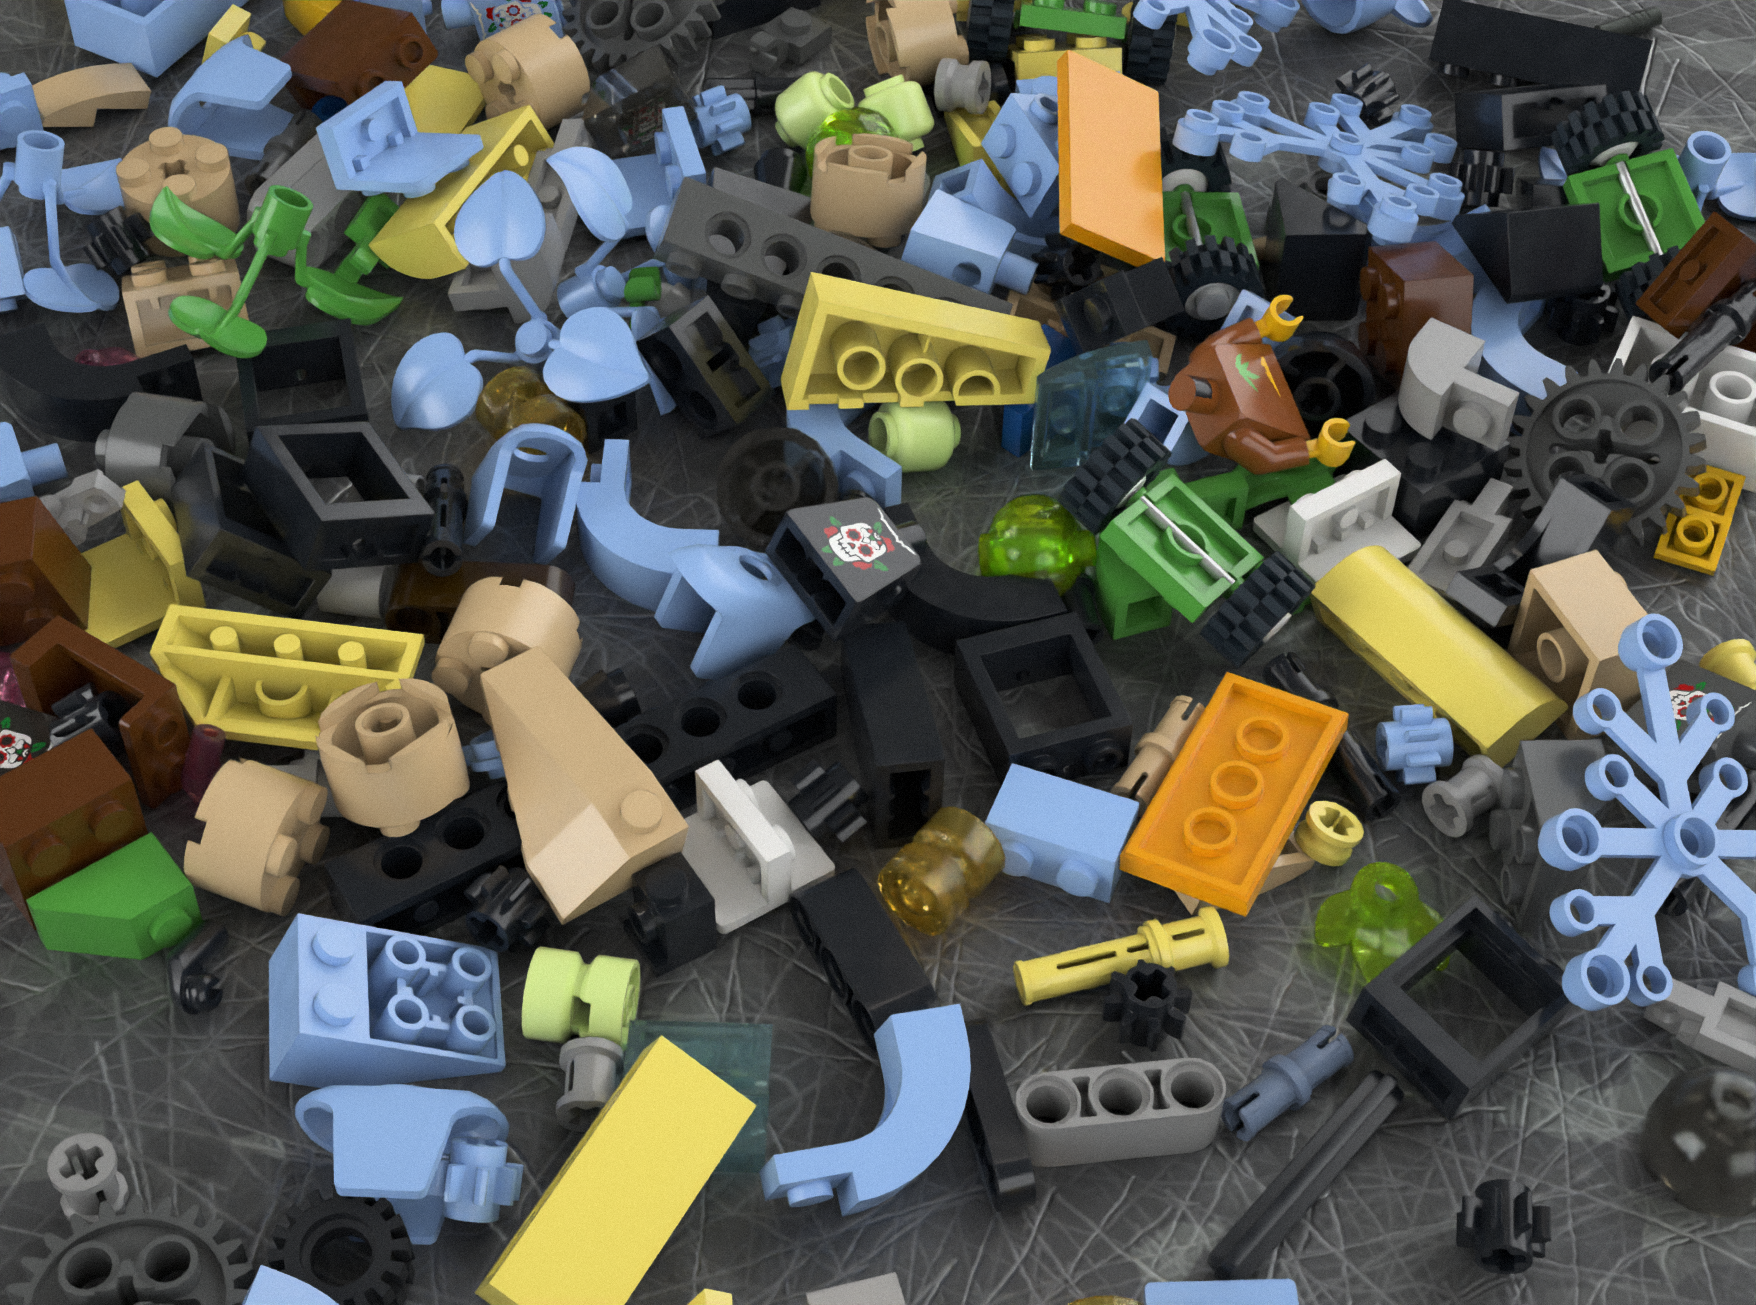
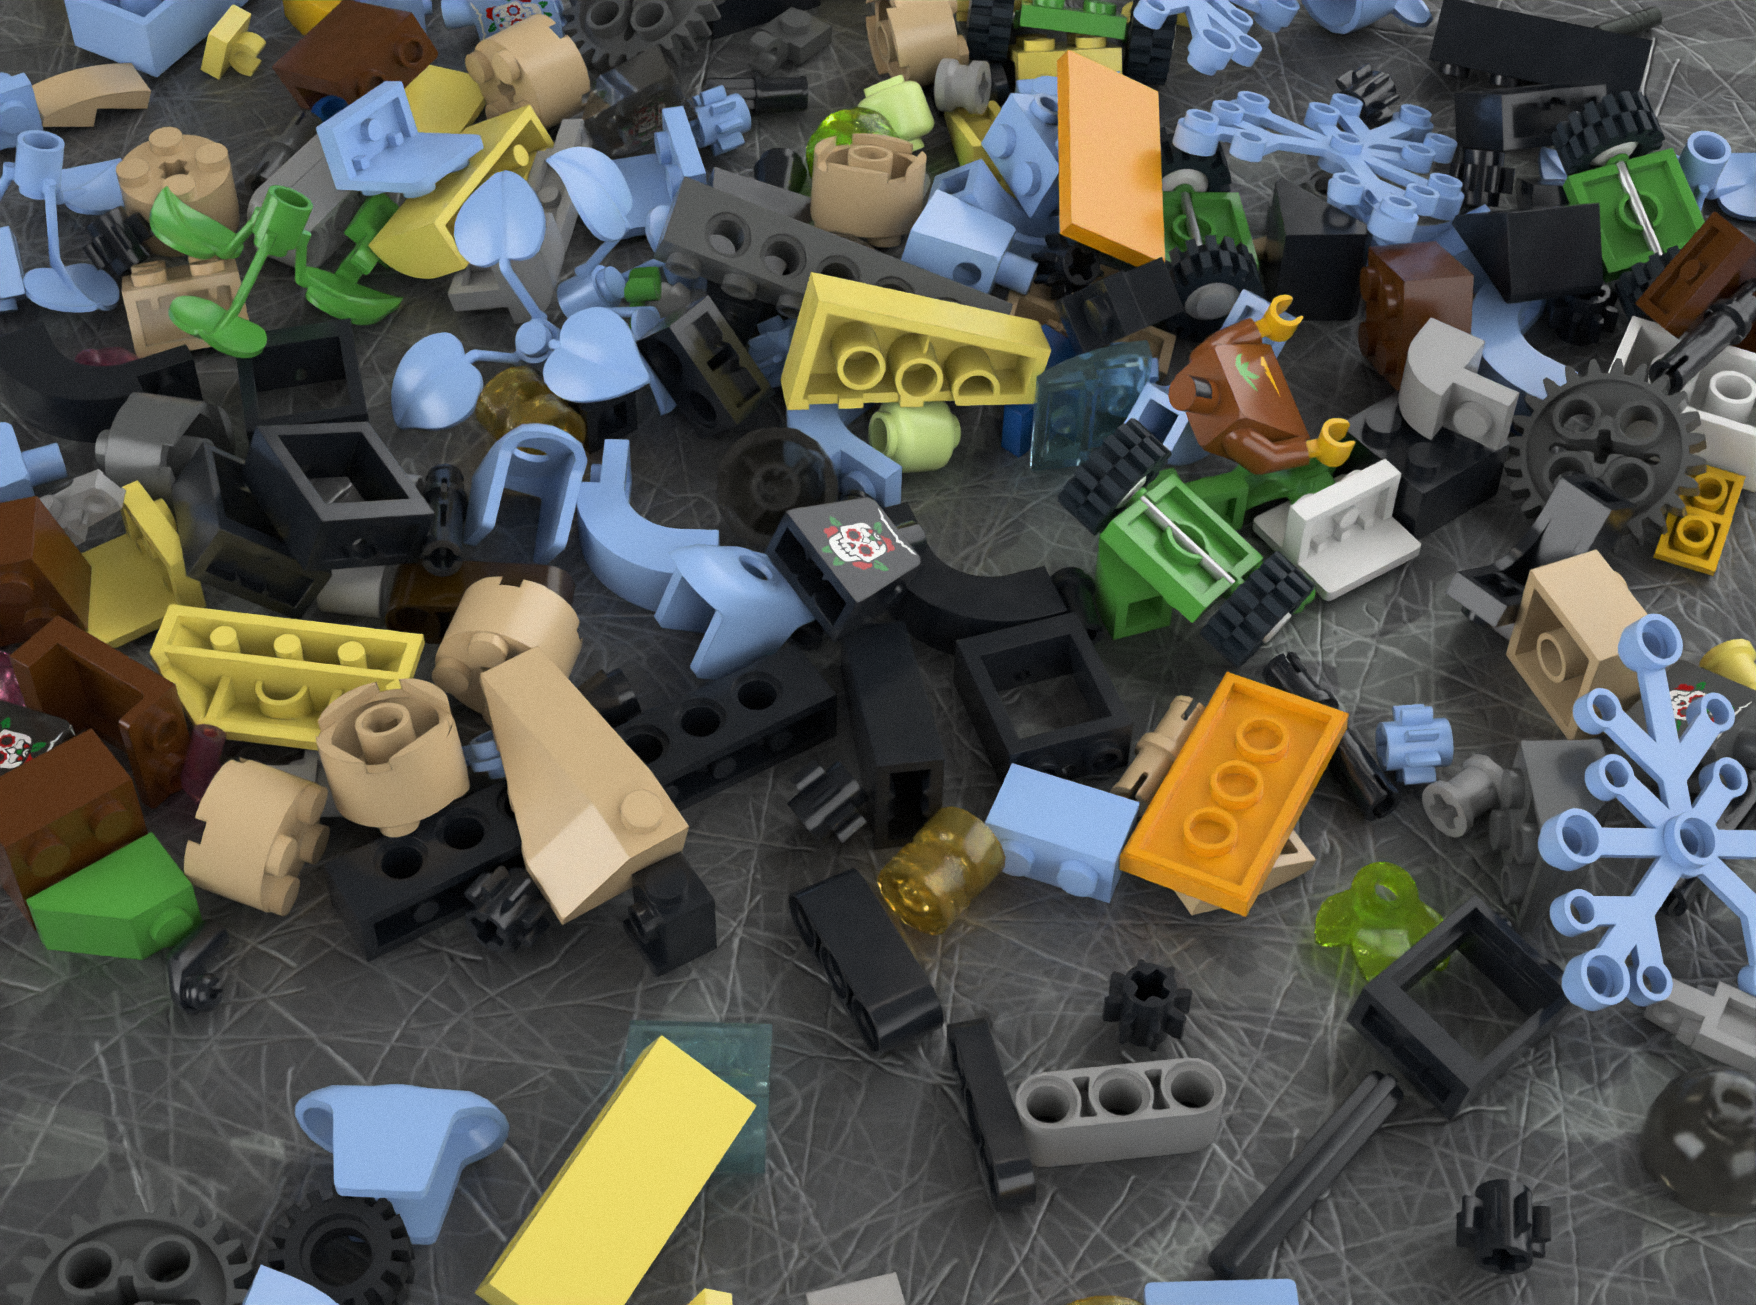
light grey bush [47,1132,130,1225] -> none
black gear [49,682,131,759] -> none
light blue piece [168,34,294,161] -> none
light blue slope [269,913,506,1088] -> none
light blue gear [427,1137,524,1223] -> none
yellowish green wheel [522,946,640,1052] -> none
light grey bush [556,1037,624,1133] -> none
white bracket [682,759,835,934] -> none
light blue arch [759,1004,971,1217] -> none
yellowish green head [775,71,854,152] -> none
clear neon green plant [978,494,1097,596] -> none
light yellow pin [1013,906,1229,1006] -> none
sand blue pin [1221,1025,1354,1141] -> none
black cylinder [1273,331,1376,440] -> none
light yellow bush [1294,800,1364,866] -> none
light yellow brick [1309,545,1569,768] -> none
light grey hinge [1408,478,1513,611] -> none

